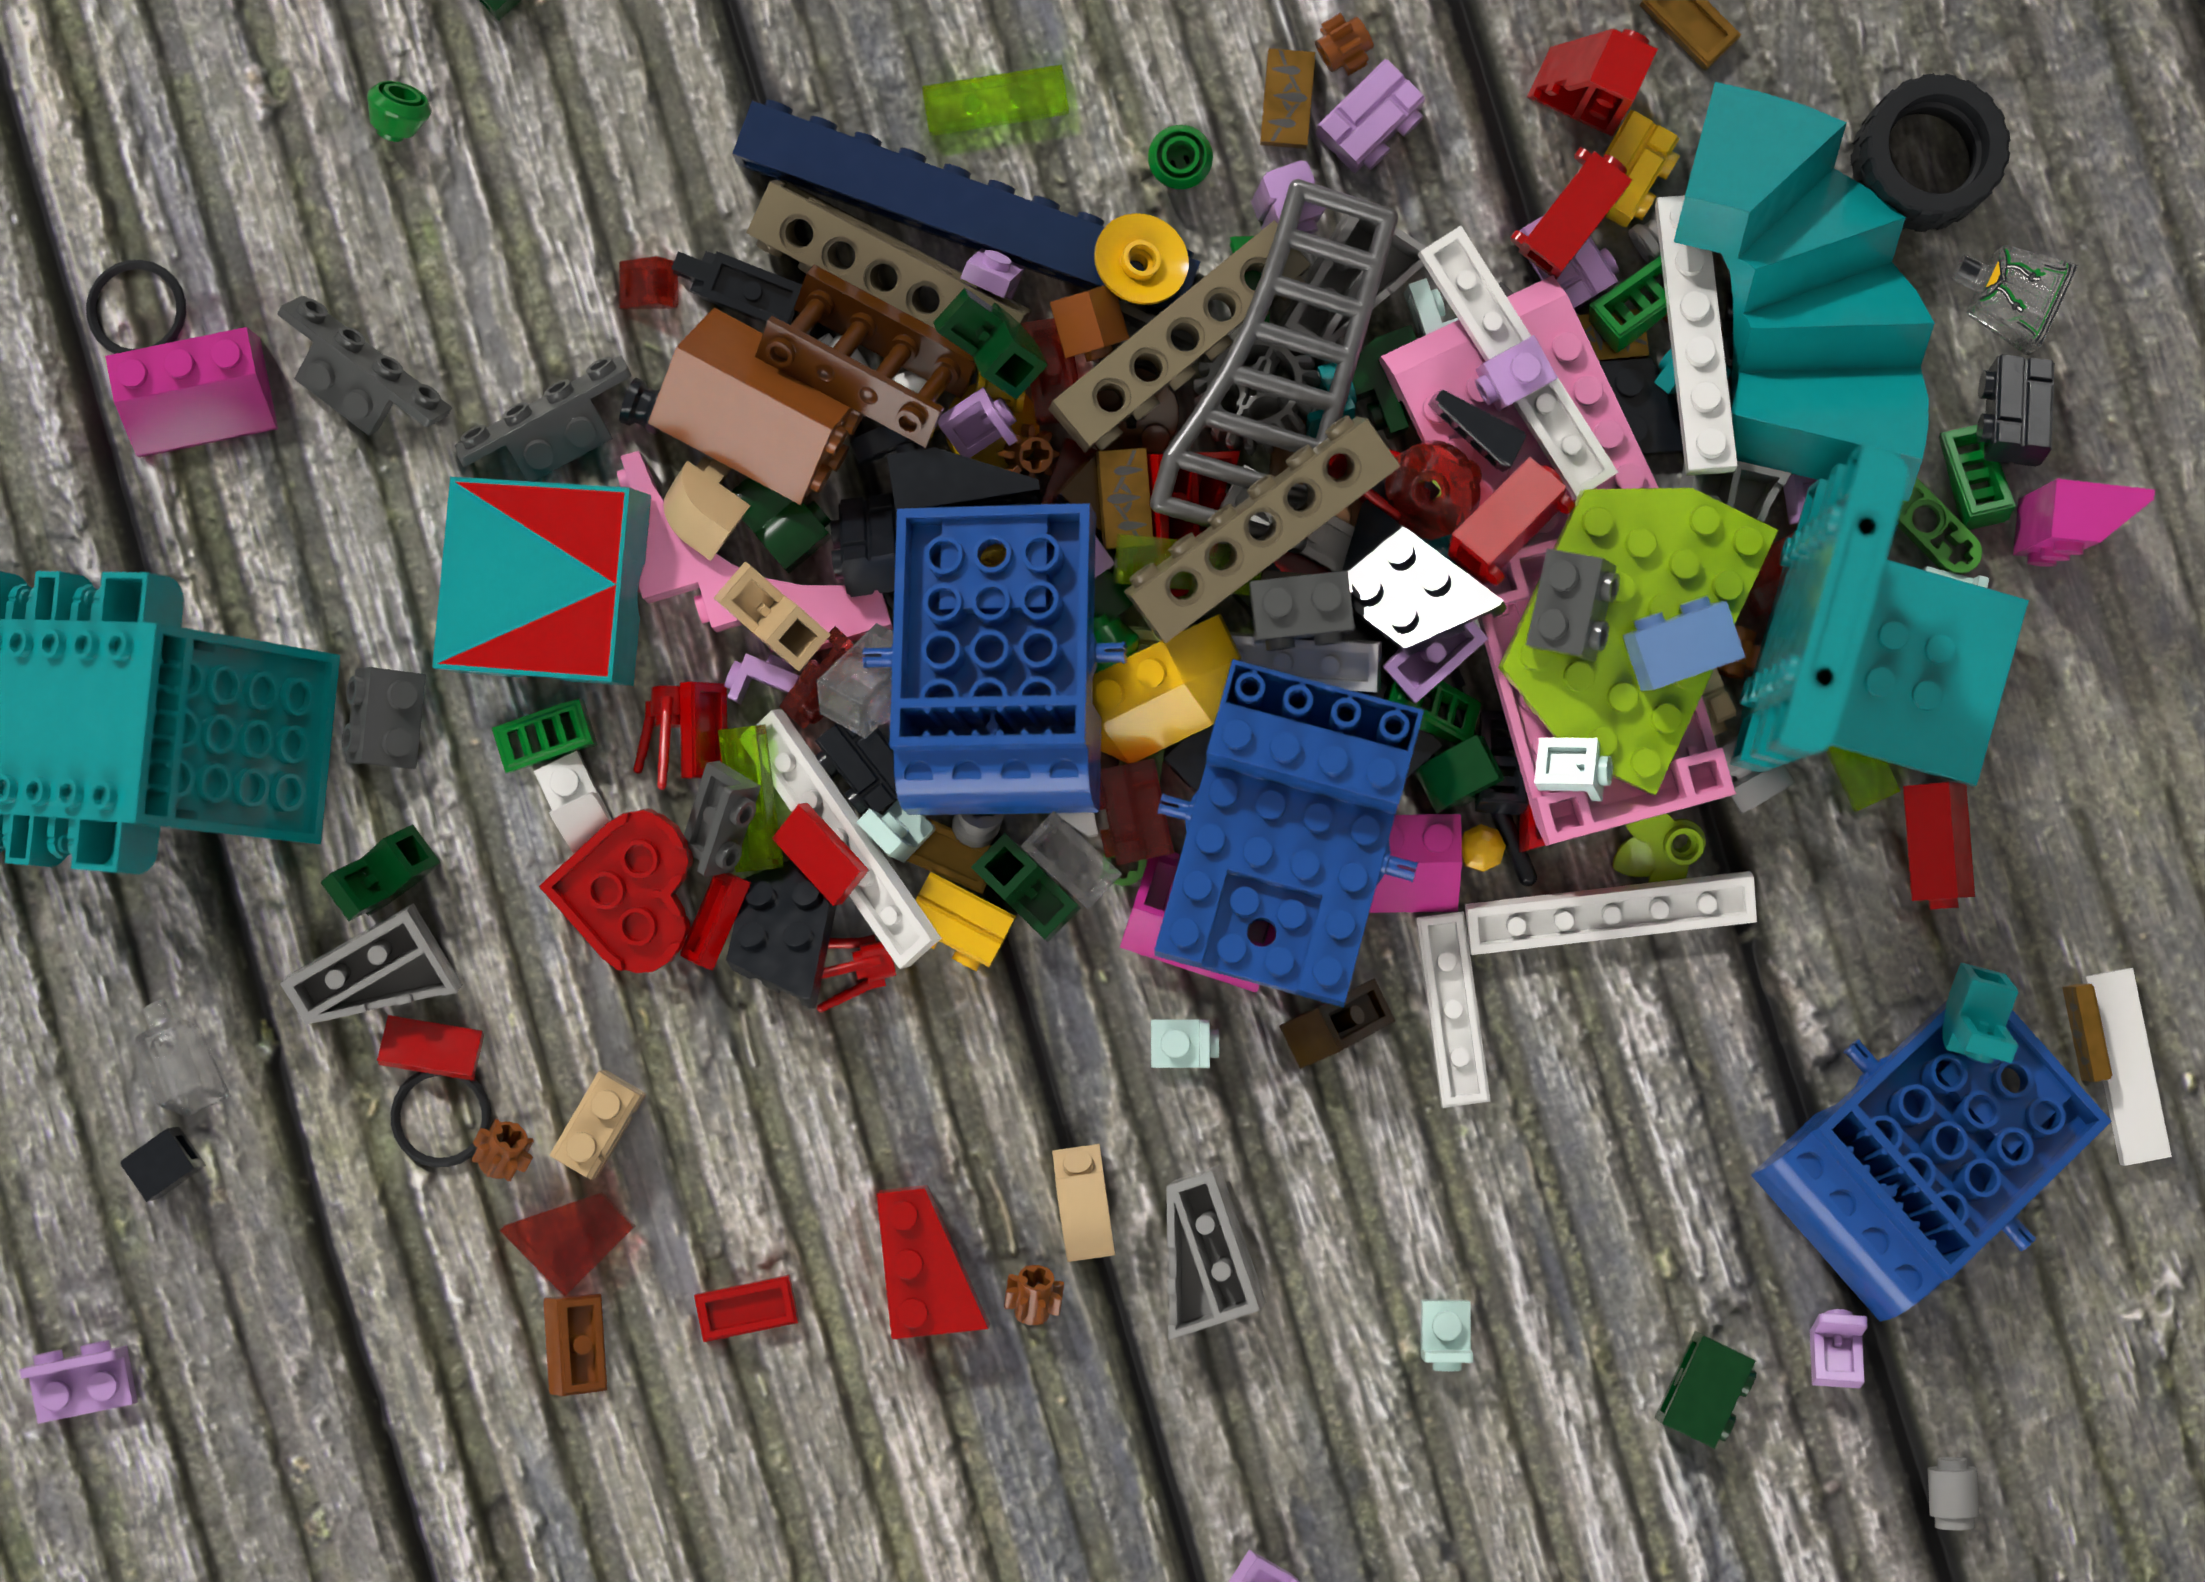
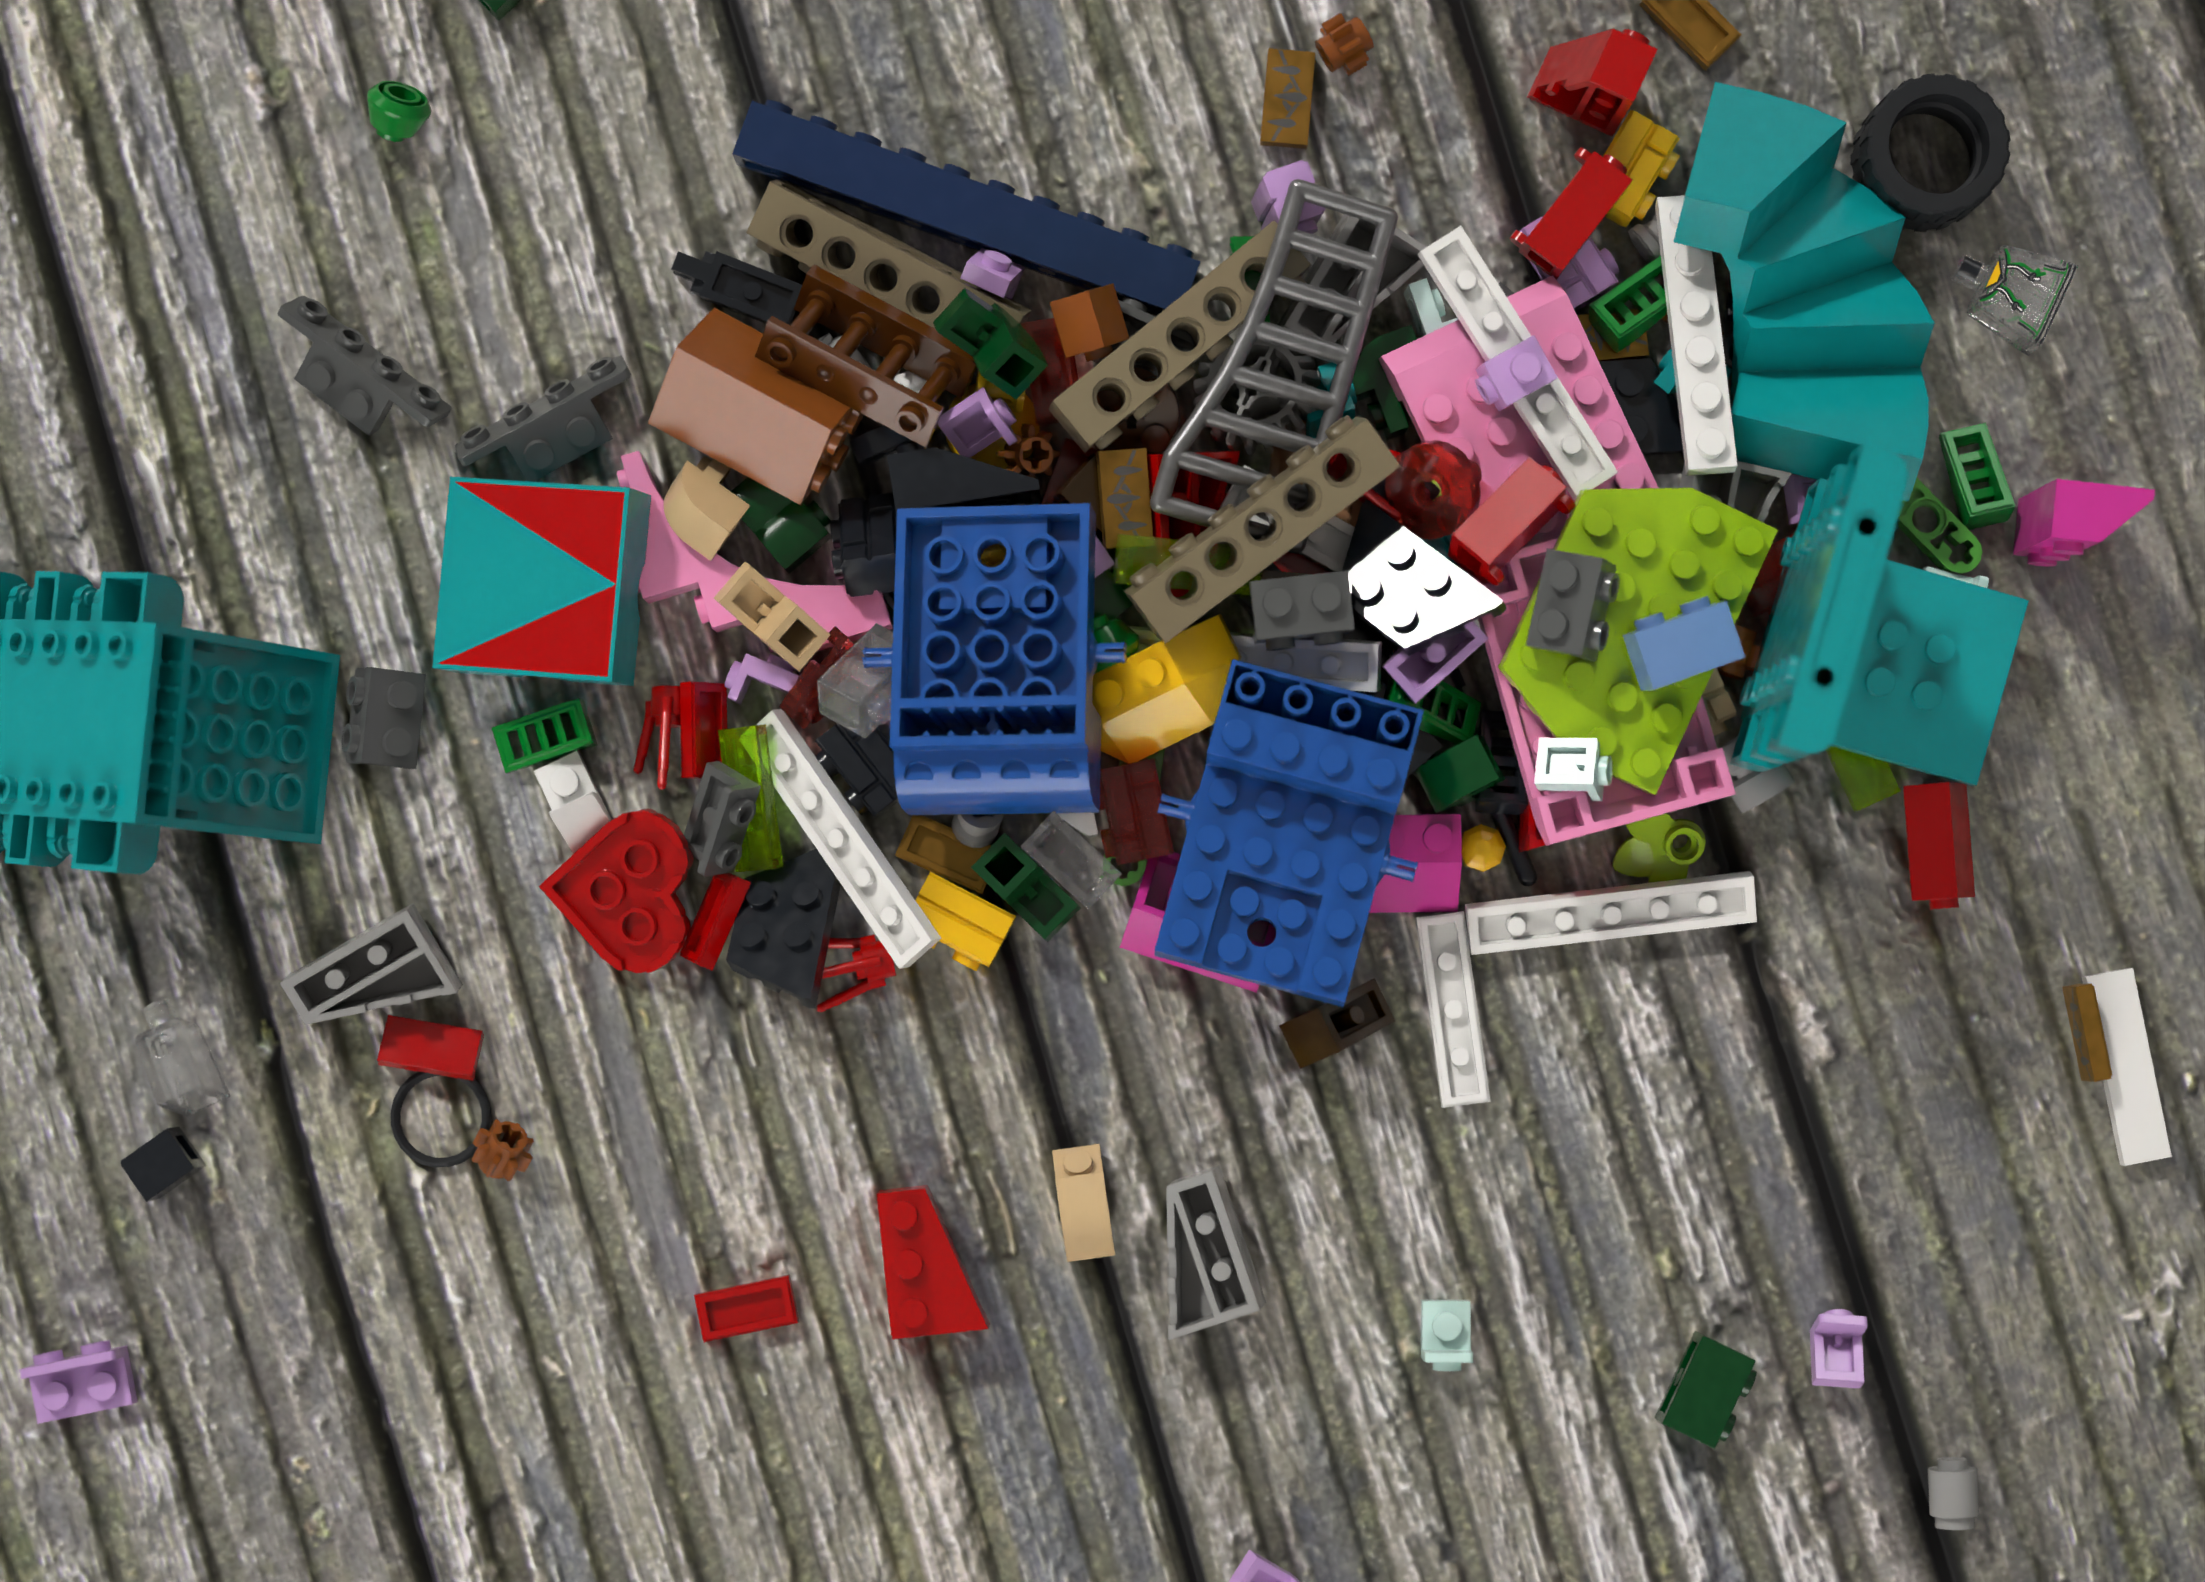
black tyre [86,260,186,354] -> none
dark pink slope [105,327,278,458] -> none
dark green brick [320,824,441,921] -> none
clear red wing [499,1192,636,1296] -> none
dark orange slope [543,1294,607,1396] -> none
tan brick [549,1070,646,1180] -> none
clear red slope [619,256,678,309] -> none
black wheel [619,378,661,436] -> none
red tile [772,803,869,906] -> none
light aqua bracket [856,800,935,863] -> none
clear neon green tile [922,64,1069,136] -> none
dark orange gear [1004,1265,1064,1325] -> none
yellow dish [1094,213,1189,305] -> none
green cone [1148,125,1213,190] -> none
light aqua bracket [1151,1019,1219,1068] -> none
black panel [1163,725,1214,793] -> none
lavender brick [1315,59,1425,173] -> none
black slope [1428,390,1527,472] -> none
blue piece [1751,1000,2112,1322] -> none
teal brick [1942,962,2019,1063] -> none
black brick [1976,354,2055,467] -> none

